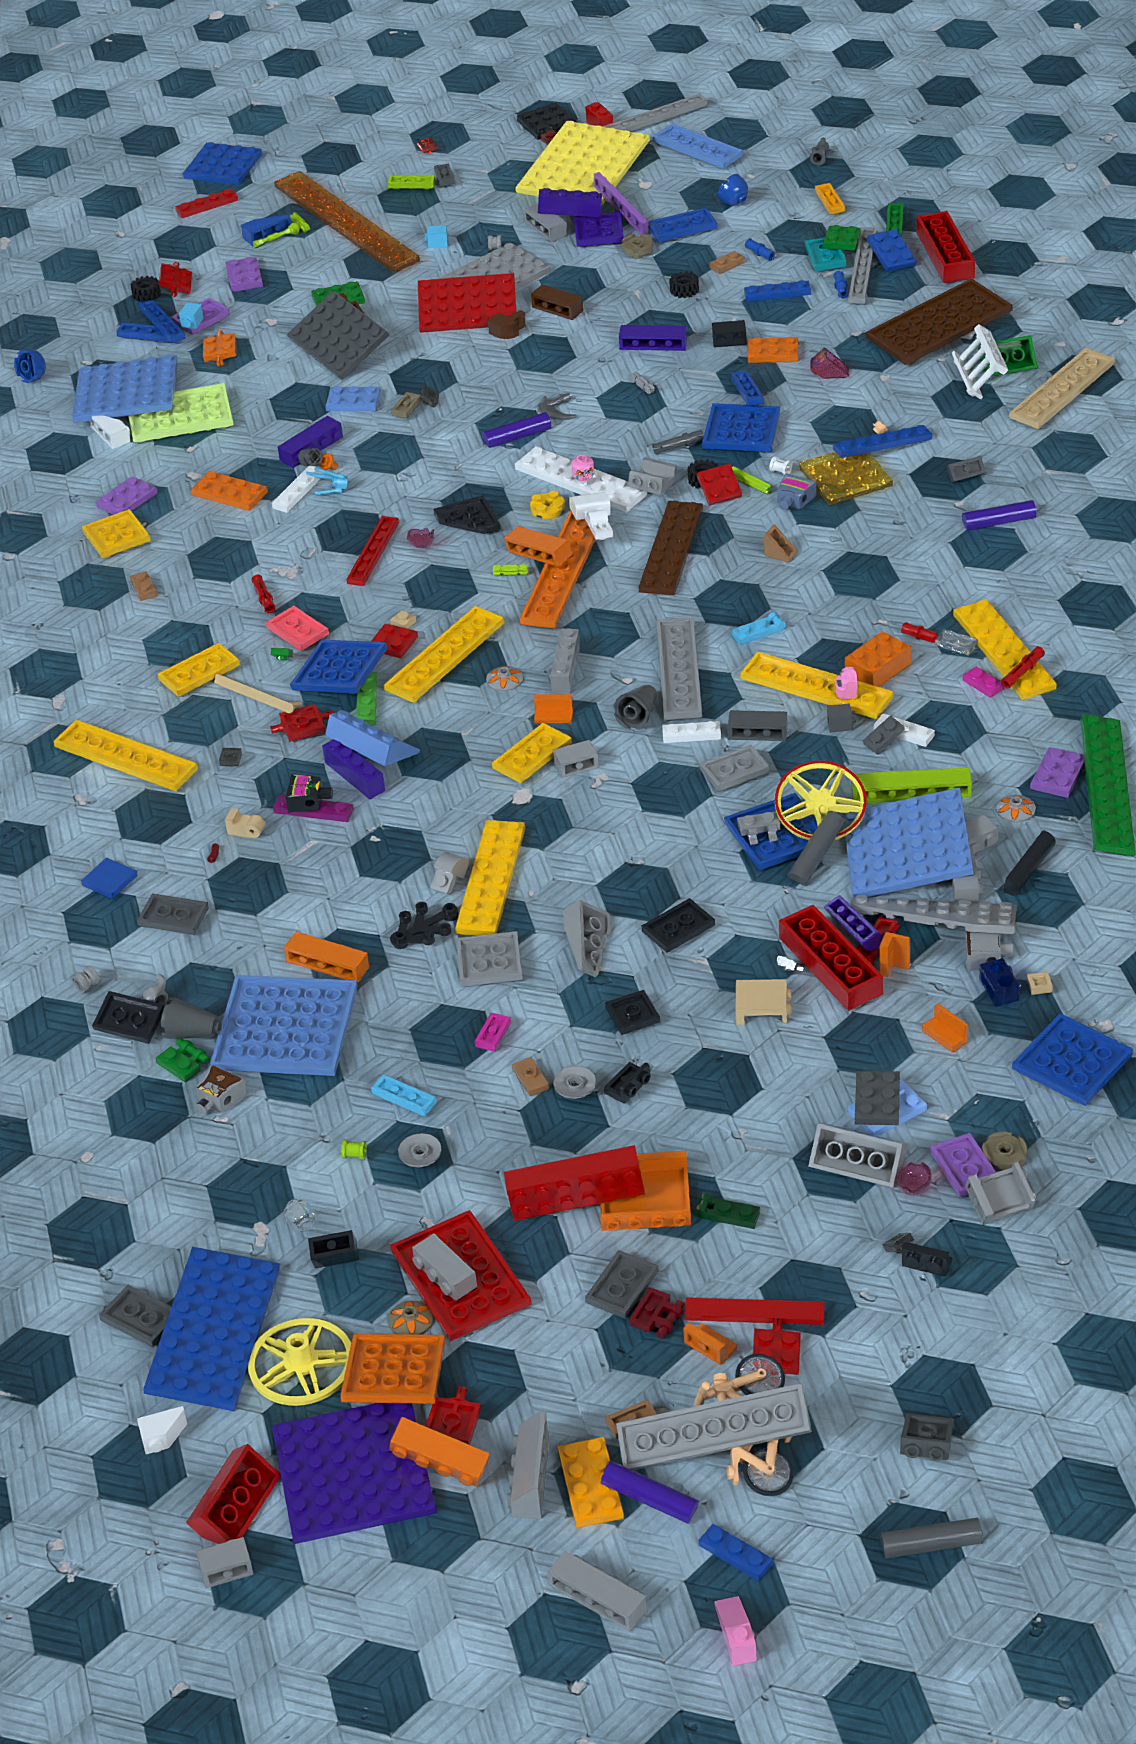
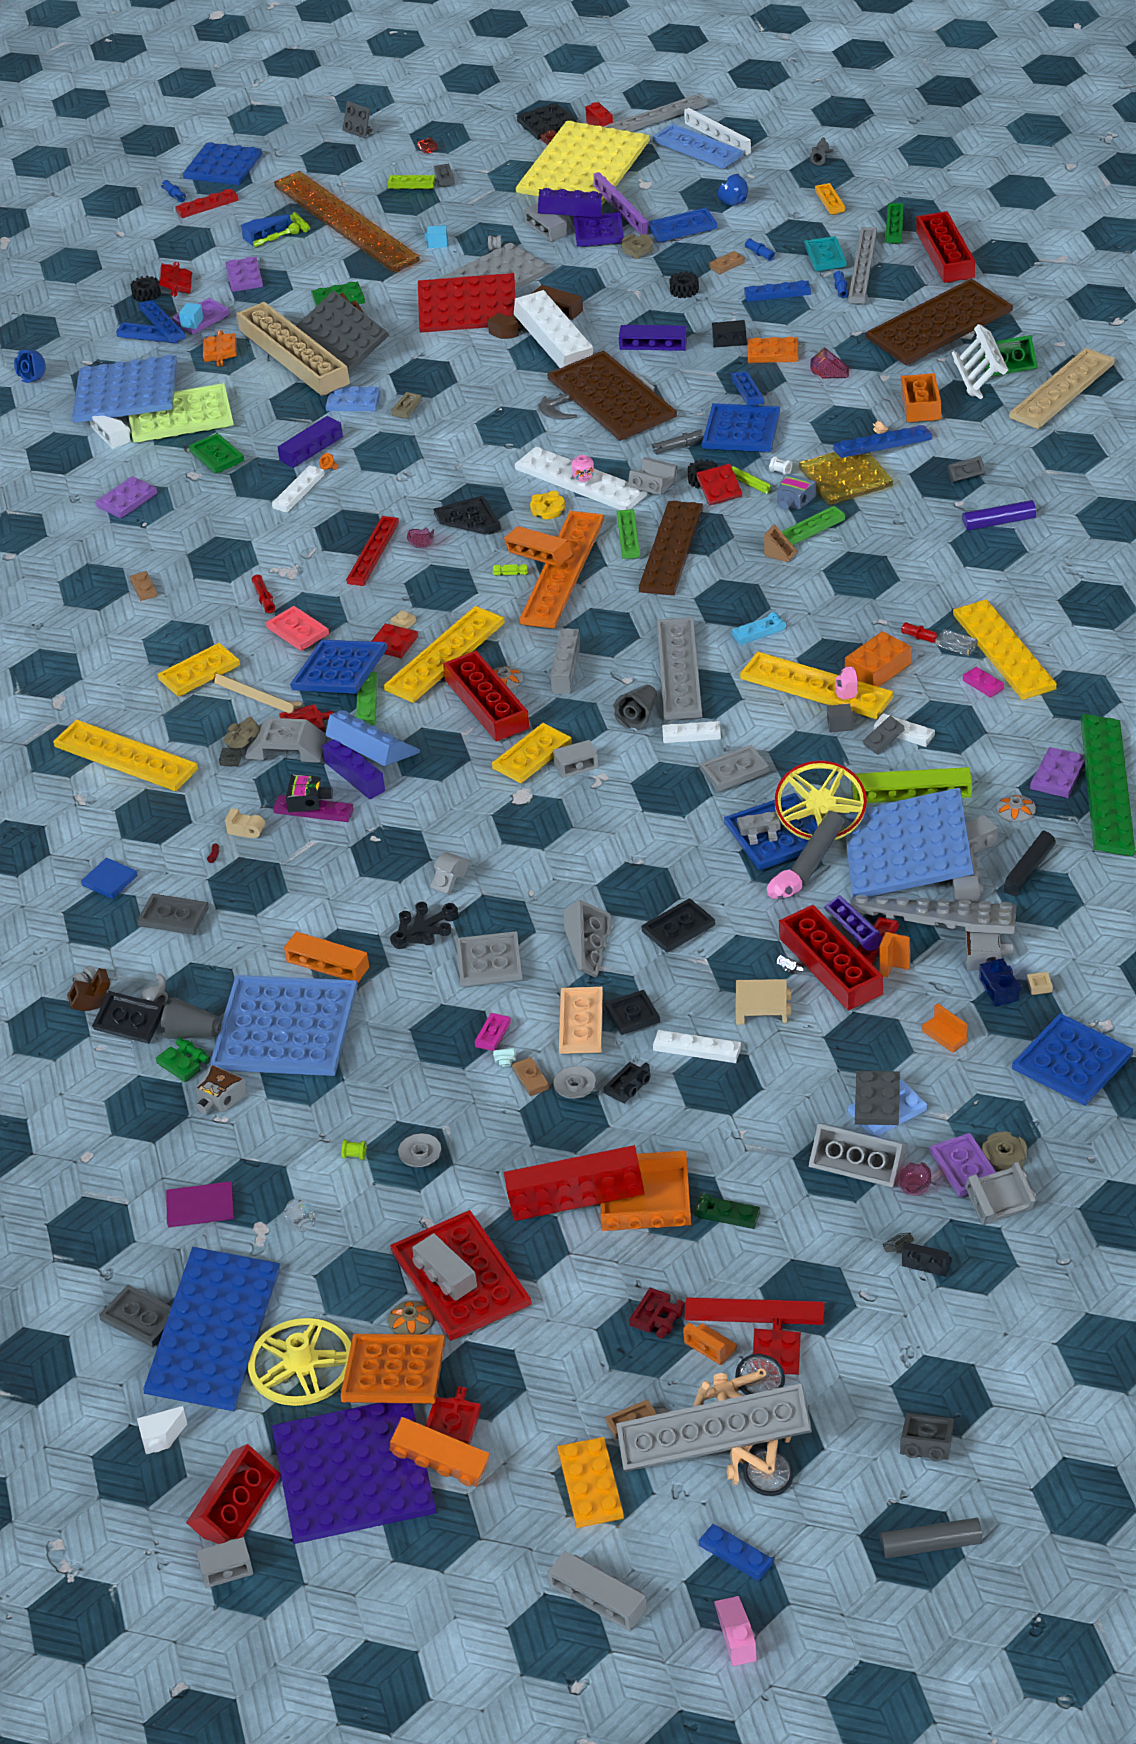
yellow plate [81,509,151,558] -> none
orange plate [191,471,268,511] -> none
green plate [271,648,293,661] -> none
dark grey wheel [298,448,322,466] -> none
medium azure plant [306,468,348,495] -> none
black brick [308,1230,359,1269] -> none
medium azure plate [371,1074,437,1117] -> none
clear smoke plate [421,385,439,407] -> none
yellow plate [455,820,525,936] -> none
dark purple brick [482,412,552,448] -> none
light grey slope [507,1411,549,1519] -> none
orange panel [534,694,574,724] -> none
white plate [570,492,613,540] -> none
dark grey plate [585,1250,659,1319] -> none
dark purple brick [600,1461,699,1524] -> none
dark grey brick [728,710,788,741] -> none
green plate [823,225,861,250] -> none
blue plate [867,229,917,272] -> none
red pin [1001,646,1045,689] -> none
none -> reddish brown brick [67,968,110,1011]
none -> blue pin [161,180,186,202]
none -> magenta tile [166,1181,234,1228]
none -> green plate [189,433,245,474]
none -> dark tan plate [223,717,260,750]
none -> tan brick [236,302,350,396]
none -> light grey slope [245,718,328,763]
none -> dark grey hinge [342,101,373,139]
none -> red brick [443,650,530,742]
none -> light aqua plate [493,1048,516,1067]
none -> white brick [514,290,593,368]
none -> reddish brown plate [547,350,677,441]
none -> light nougat plate [559,987,603,1054]
none -> bright green plate [616,509,640,559]
none -> white plate [653,1030,741,1063]
none -> white plate [684,108,751,155]
none -> bright pink rock [767,869,802,899]
none -> bright green plate [781,506,845,545]
none -> orange brick [901,373,941,422]

